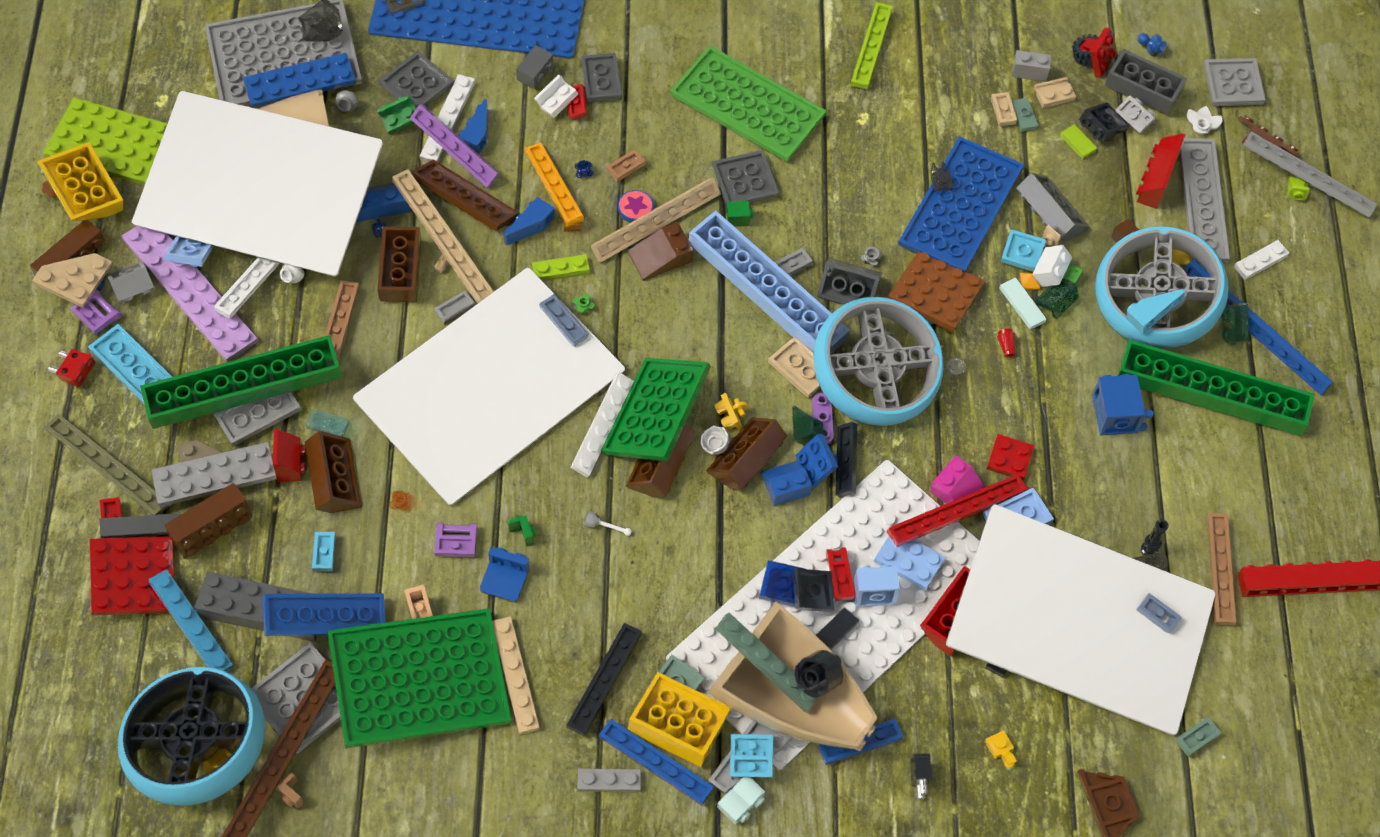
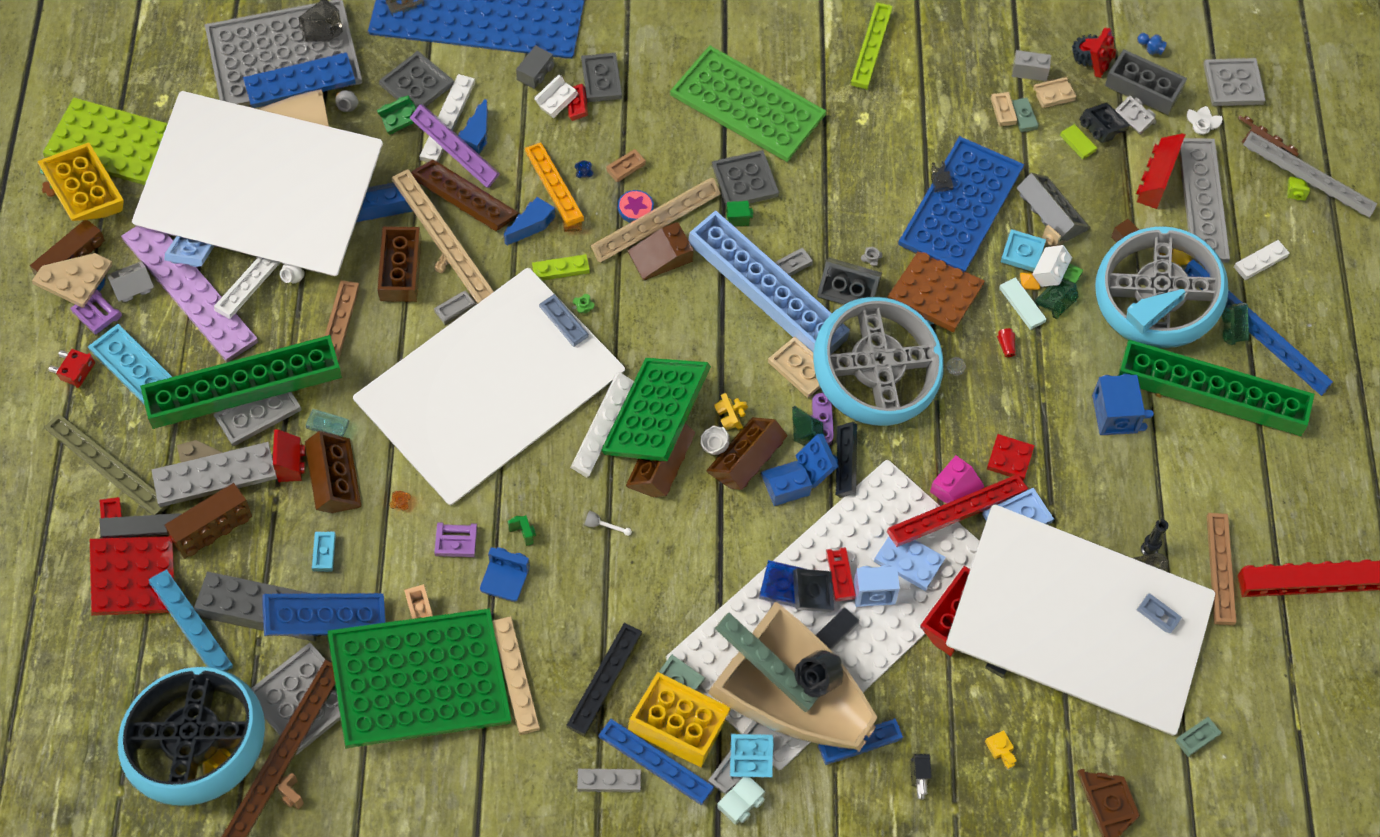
clear blue plate [372,218,387,238] -> none

